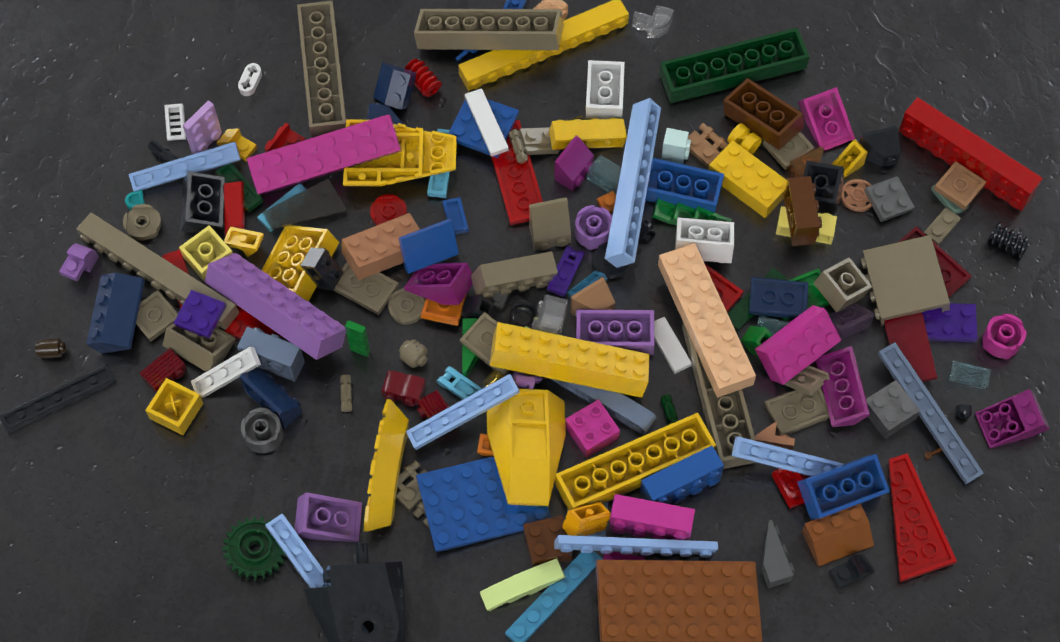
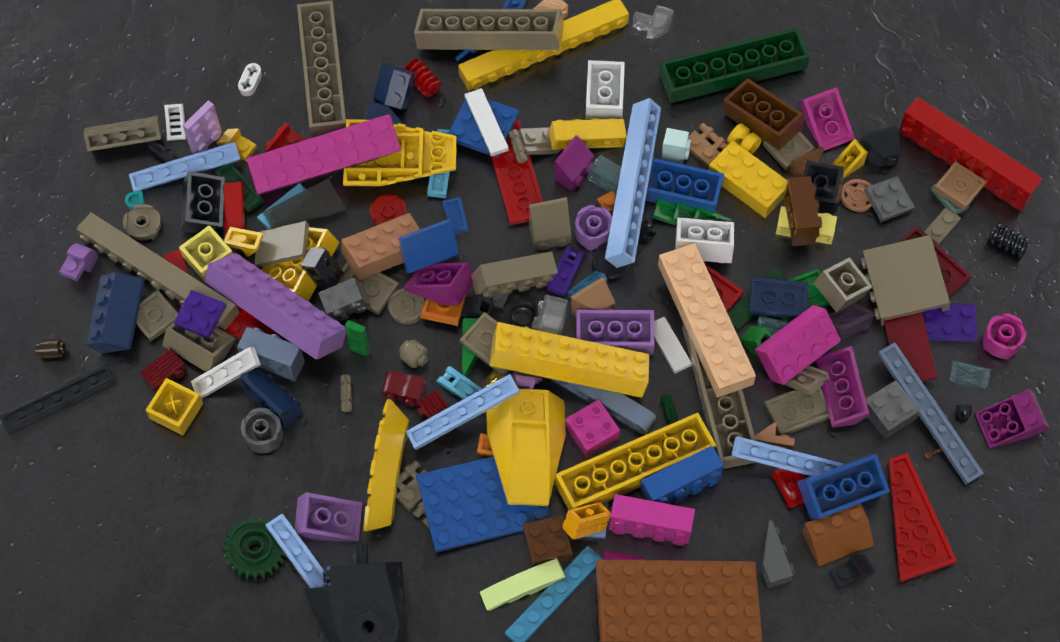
light blue plate [554,535,718,558] -> none
none -> dark tan brick [84,116,162,151]
none -> tile [254,221,309,268]
none -> flat silver brick [319,278,371,321]

